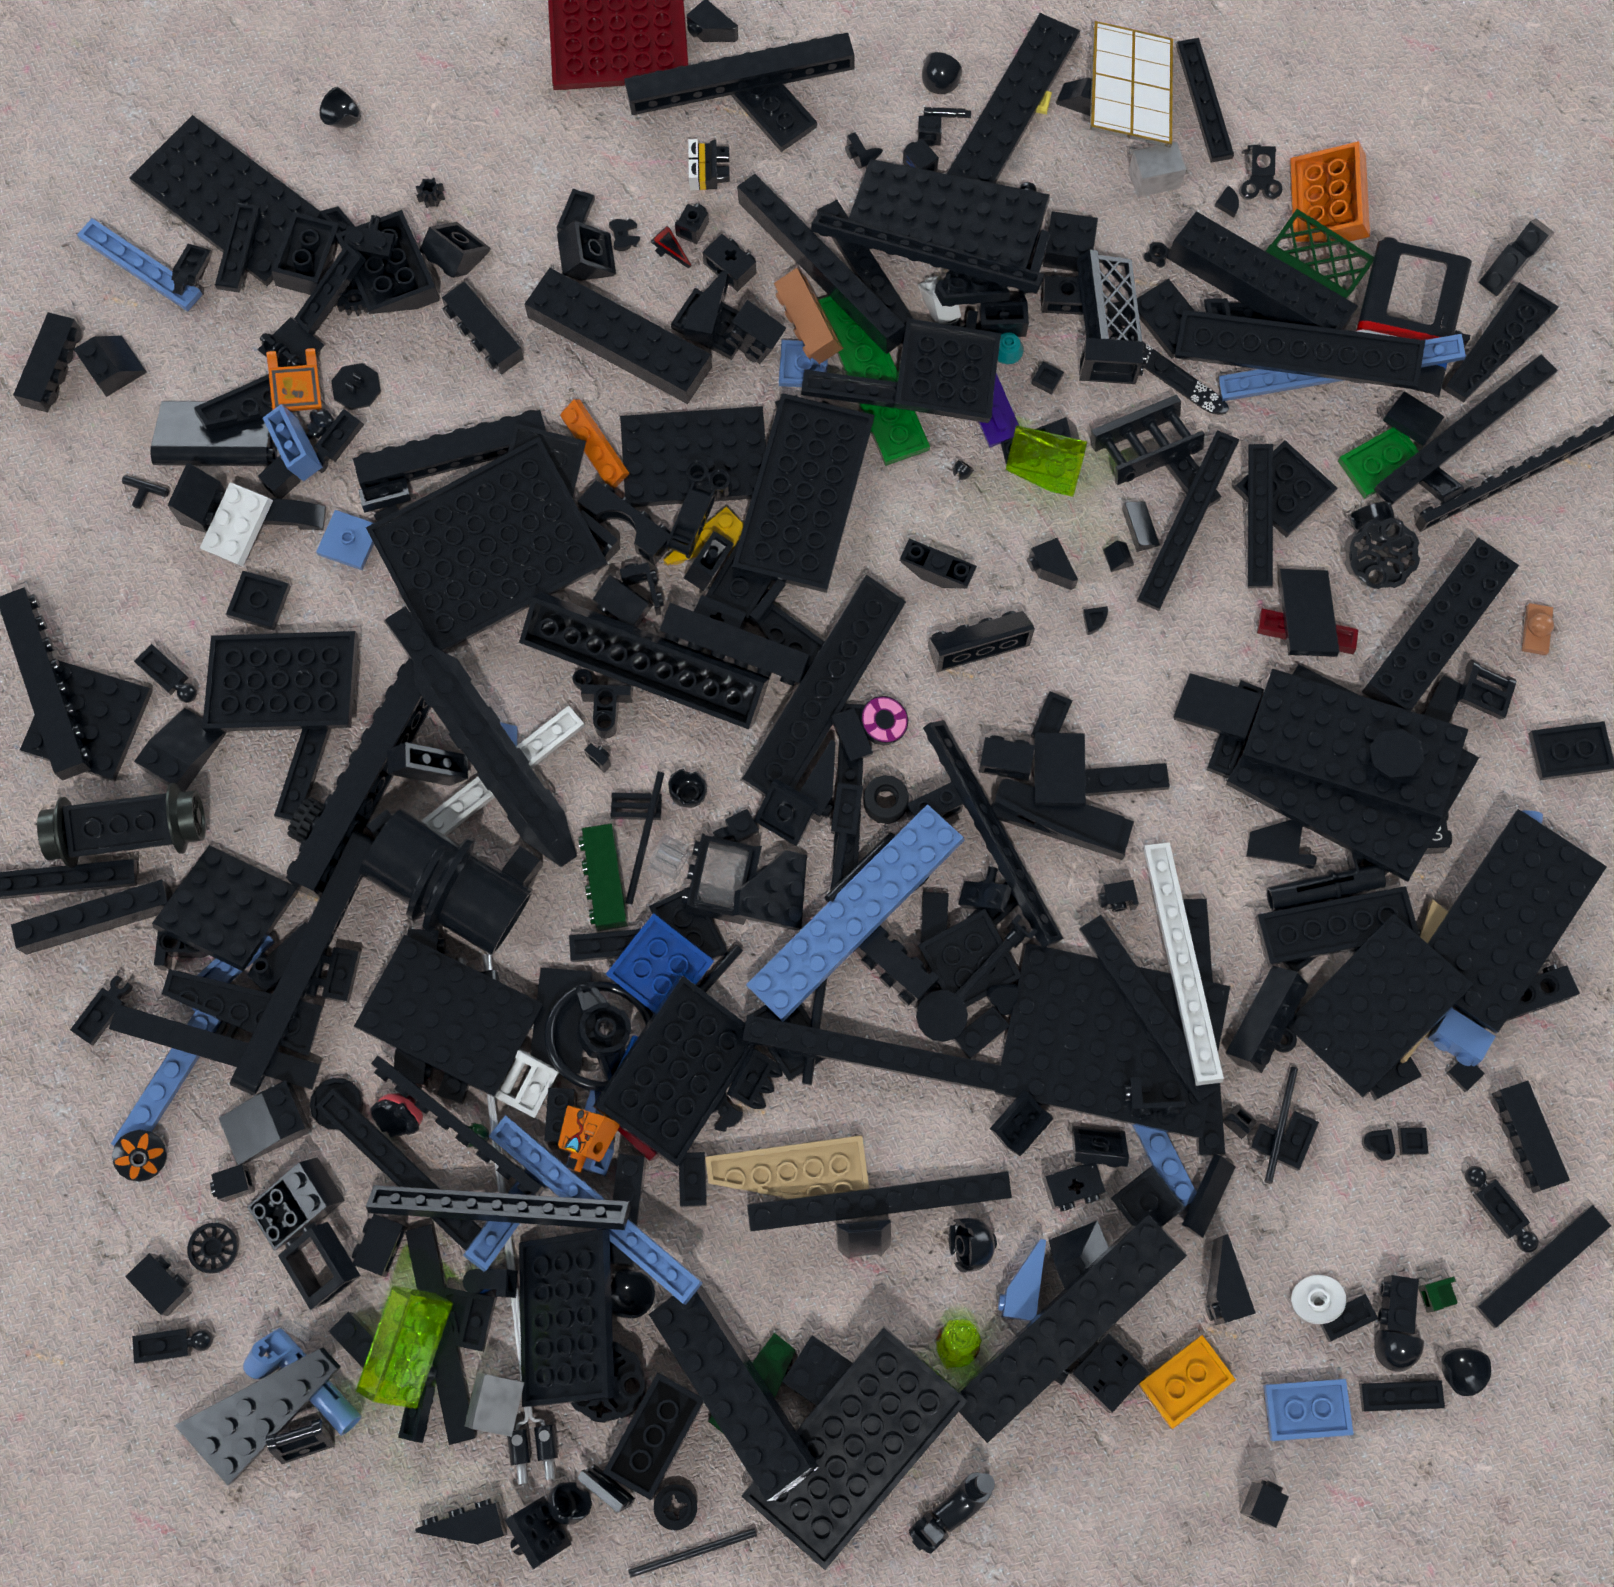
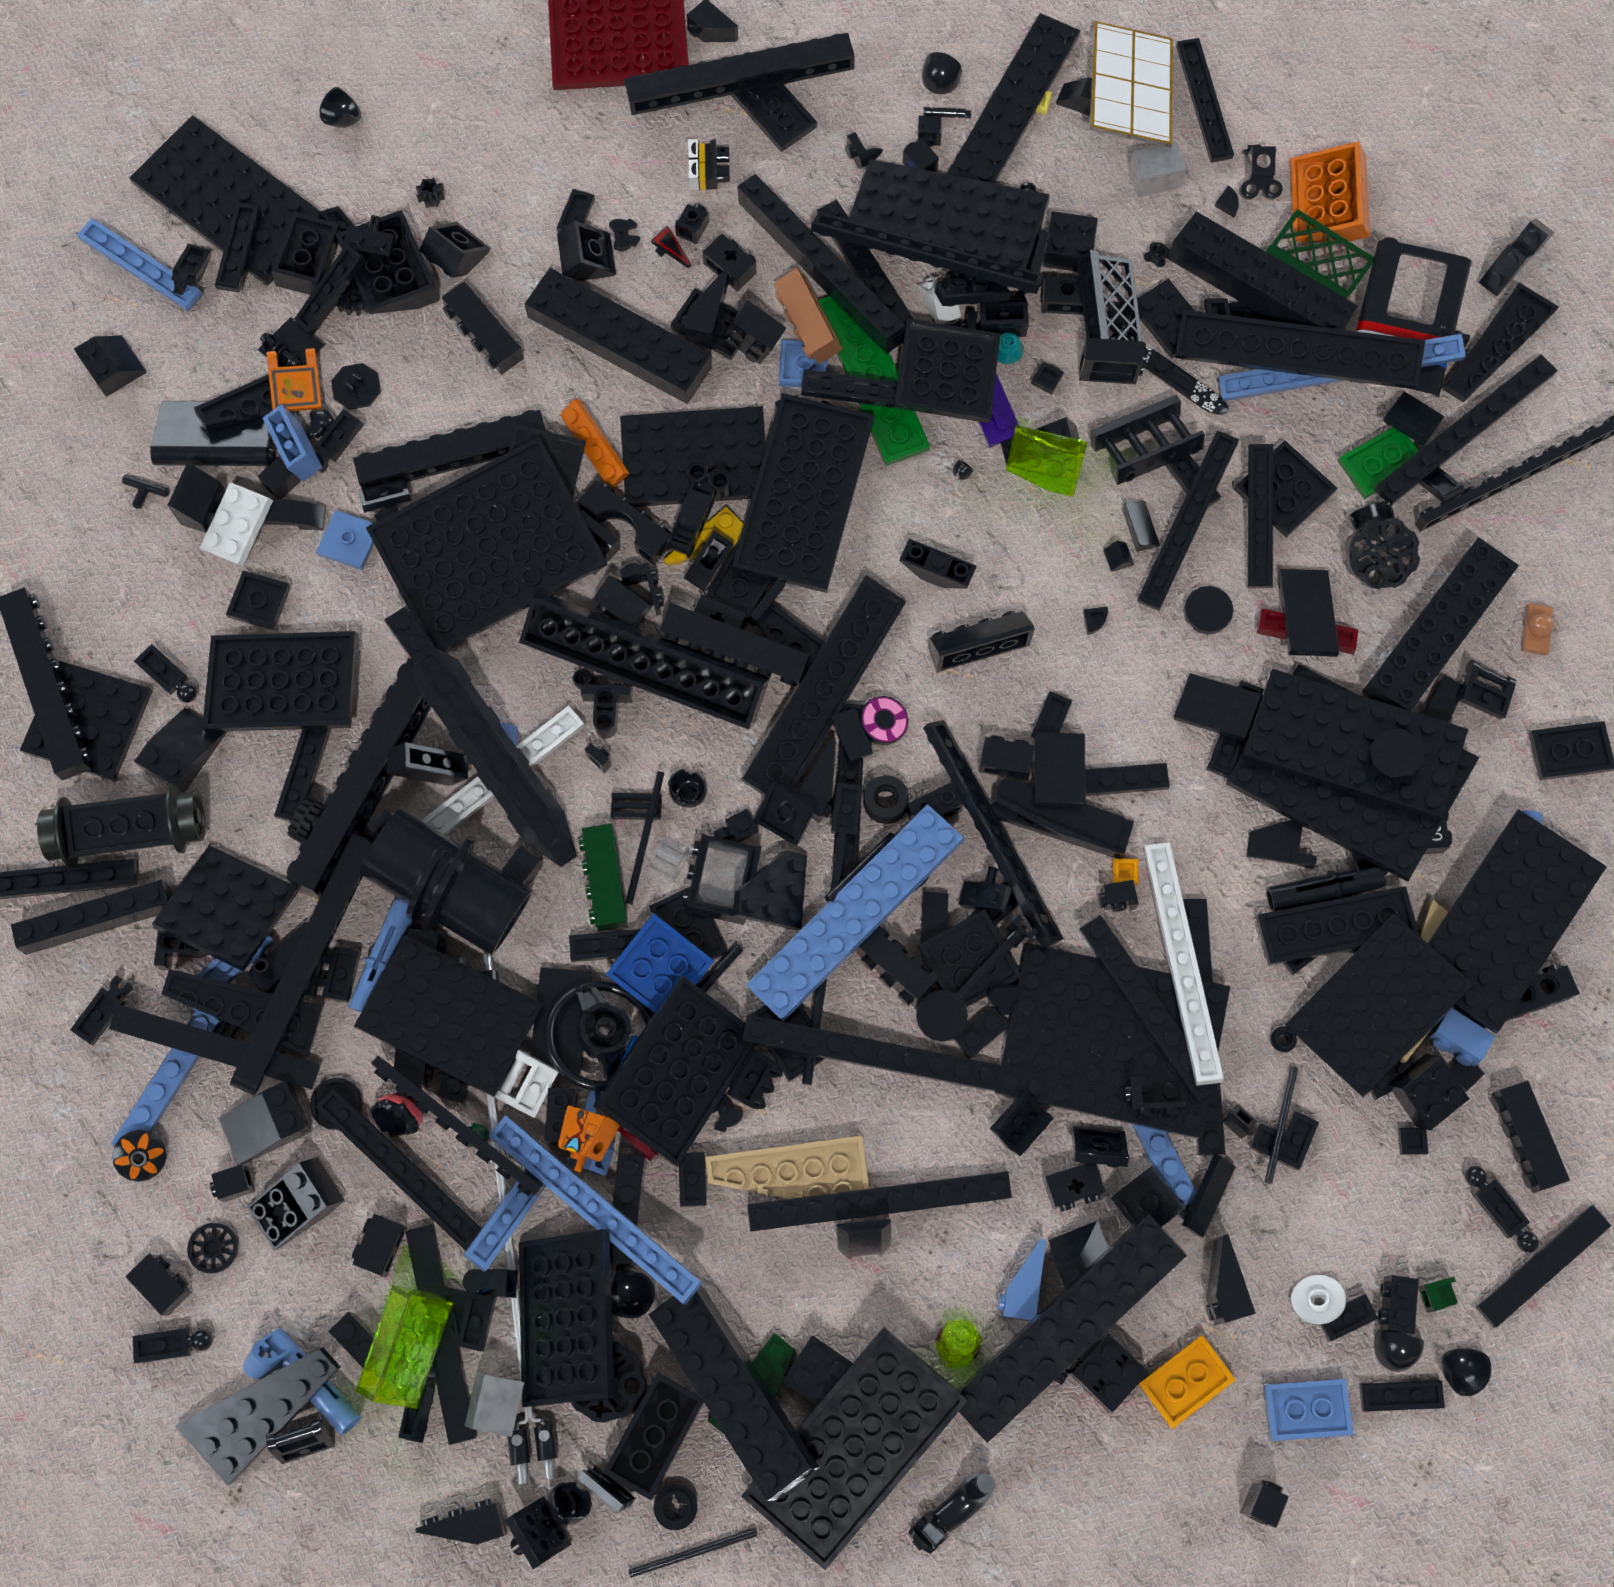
black brick [13,312,82,413] -> none
black window [278,1222,361,1310] -> none
black plate [366,1185,631,1230] -> none
black cylinder [948,1218,997,1273] -> none
black slope [1027,537,1078,590] -> none
black brick [1226,965,1309,1073] -> none
black tile [1362,1129,1395,1161] -> none
none -> medium blue piece [348,900,412,1013]
none -> light orange tile [1112,858,1139,886]
none -> black tile [1183,586,1234,635]
none -> black brick [1388,1053,1470,1131]

